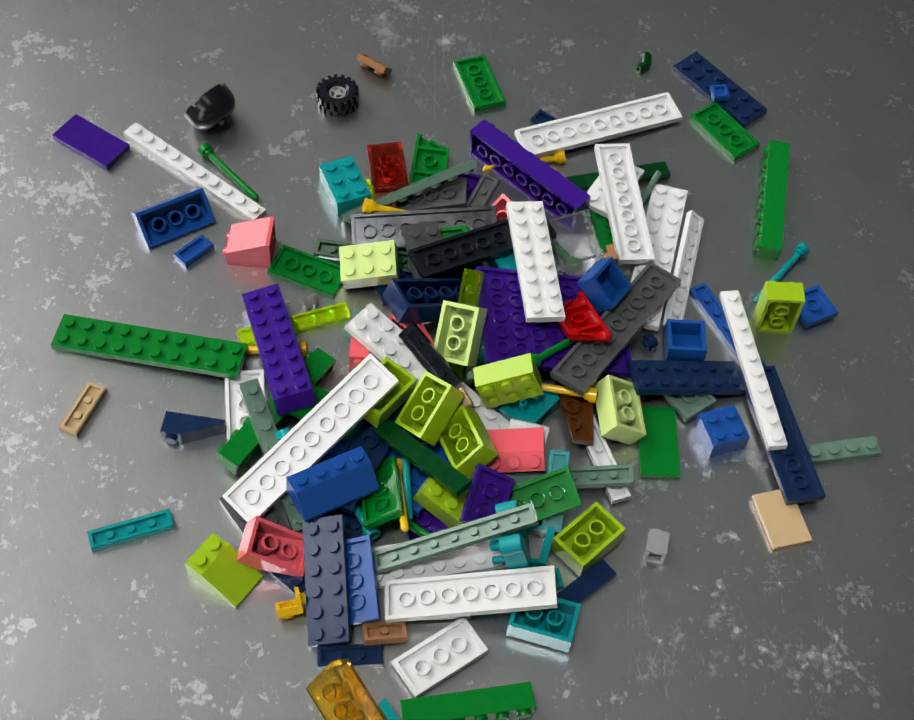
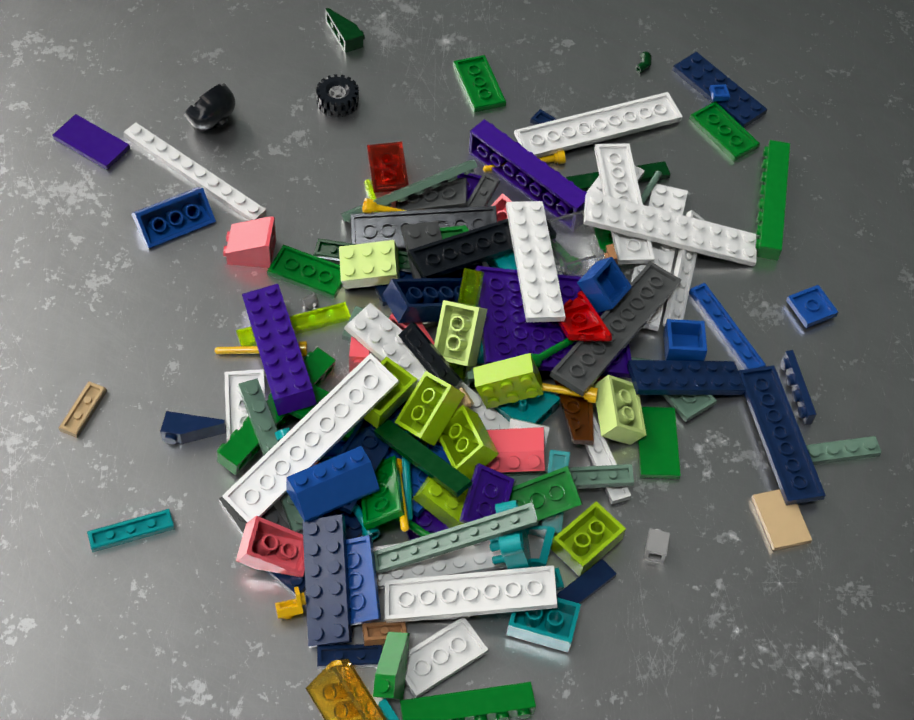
green plate [51,314,248,380] -> none
blue tile [173,234,214,268] -> none
lime slope [185,533,264,609] -> none
green piece [198,143,259,201] -> none
teal brick [319,155,371,217] -> none
medium nougat plate [356,53,393,76] -> none
green wing [408,133,450,185] -> none
dark blue plate [641,333,659,351] -> none
blue piece [694,405,750,458] -> none
white plate [719,290,788,451] -> none
lime brick [753,281,805,334] -> none
teal piece [754,242,810,303] -> none
none -> dark green slope [325,8,365,53]
none -> green slope [373,632,410,700]
none -> white plate [583,191,756,267]
none -> dark blue plate [781,350,817,425]

